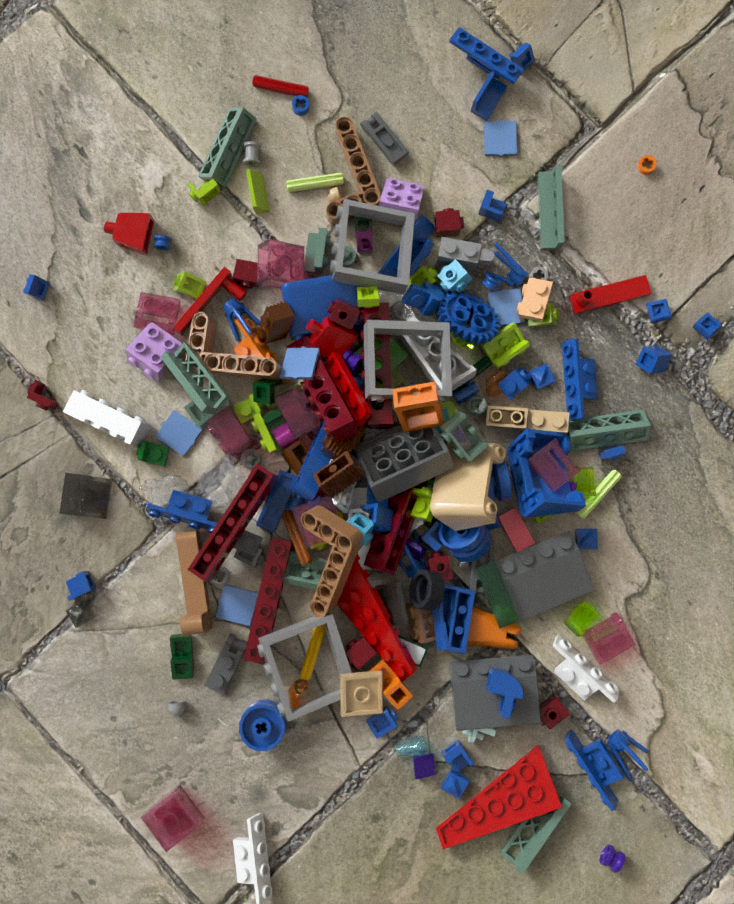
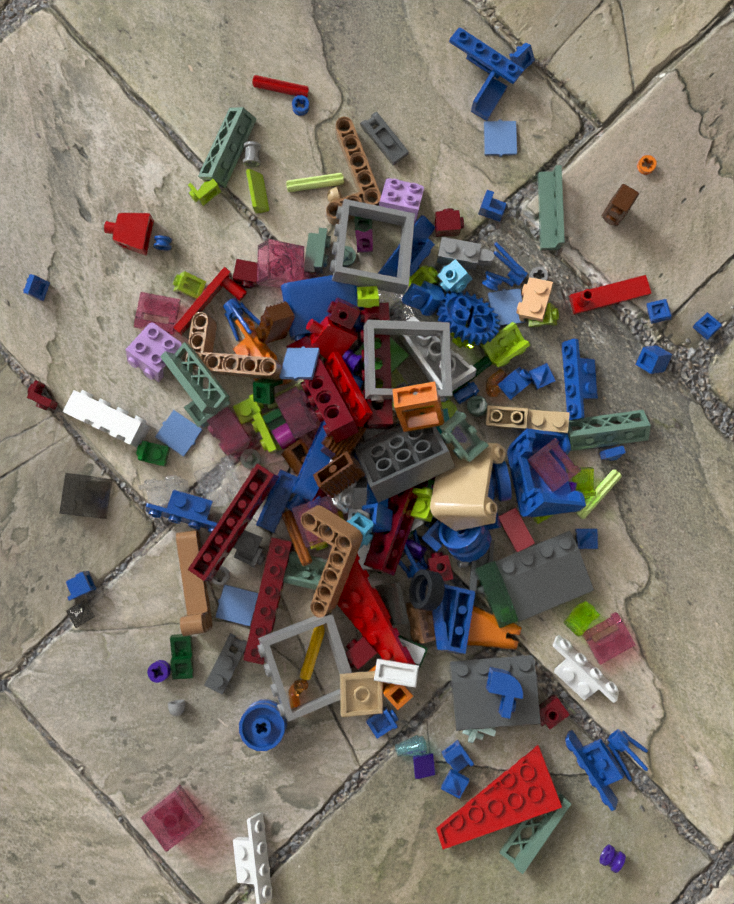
none -> dark purple wheel [147,660,171,683]
none -> white tile [374,659,419,688]
none -> reddish brown brick [601,184,639,226]

